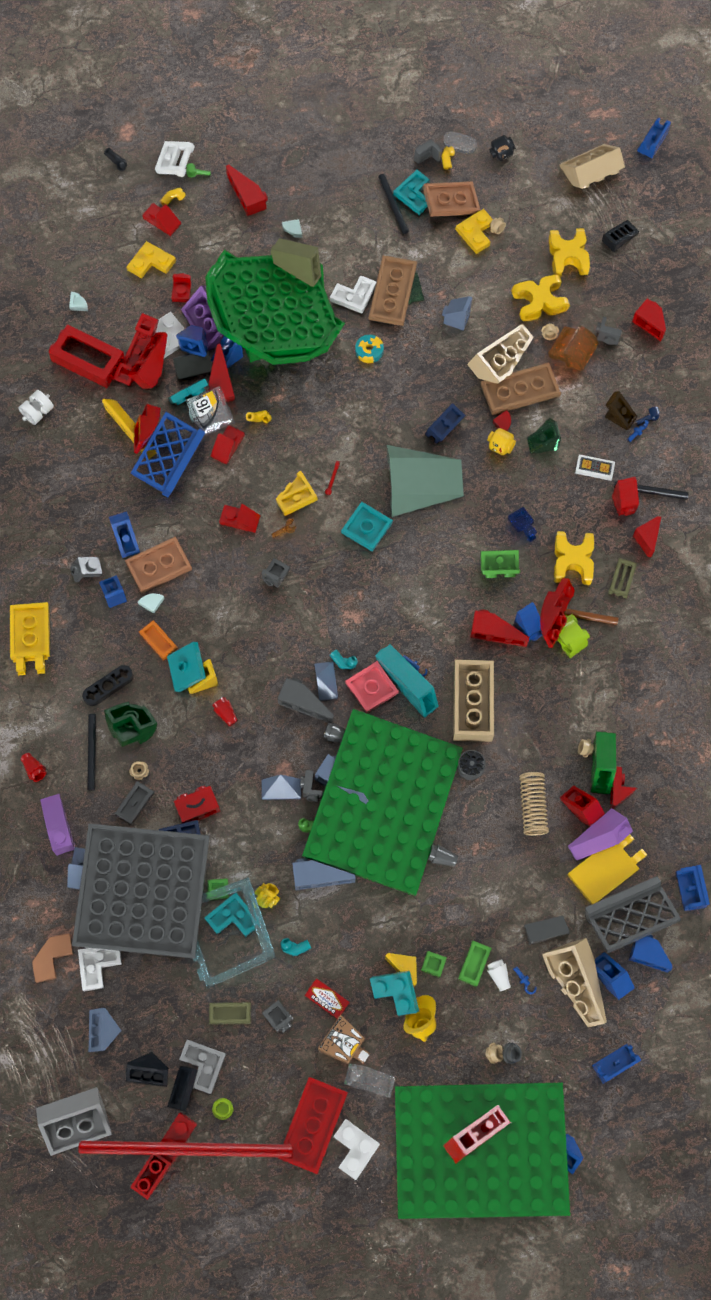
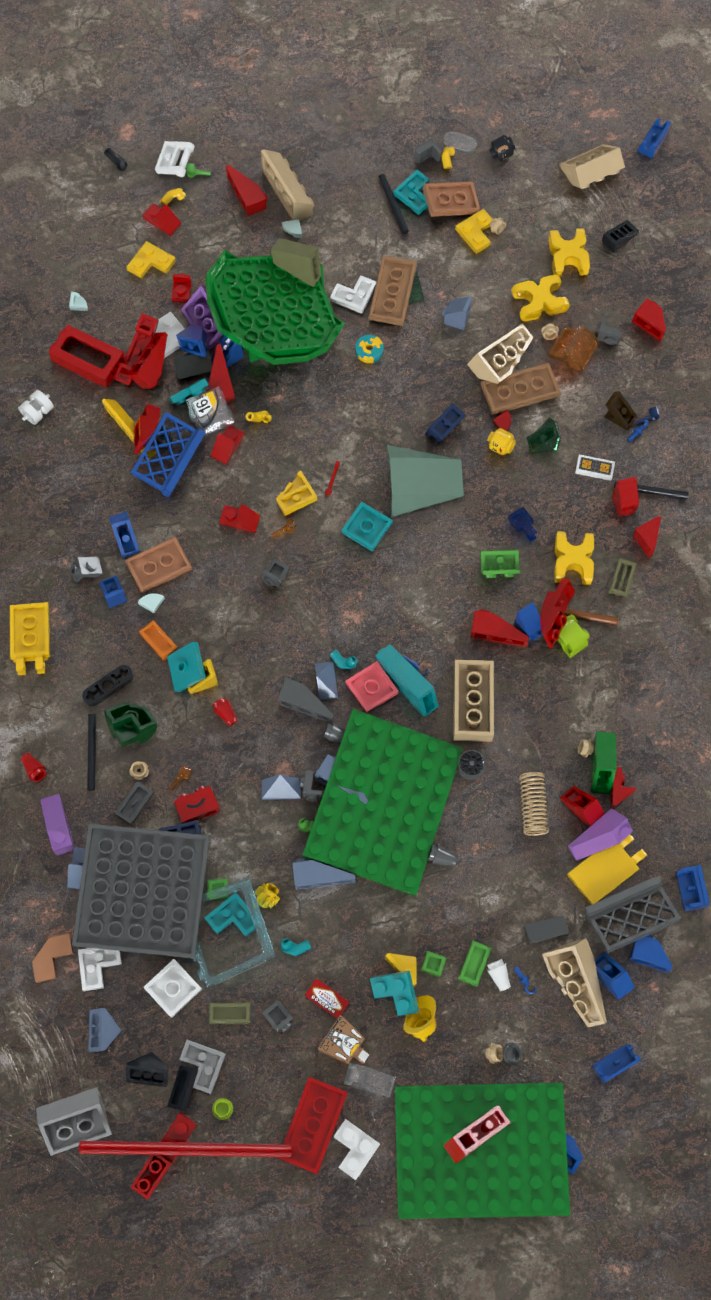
none -> white plate [143,959,202,1018]
none -> clear orange hand [169,766,192,790]
none -> tan slope [261,149,314,221]

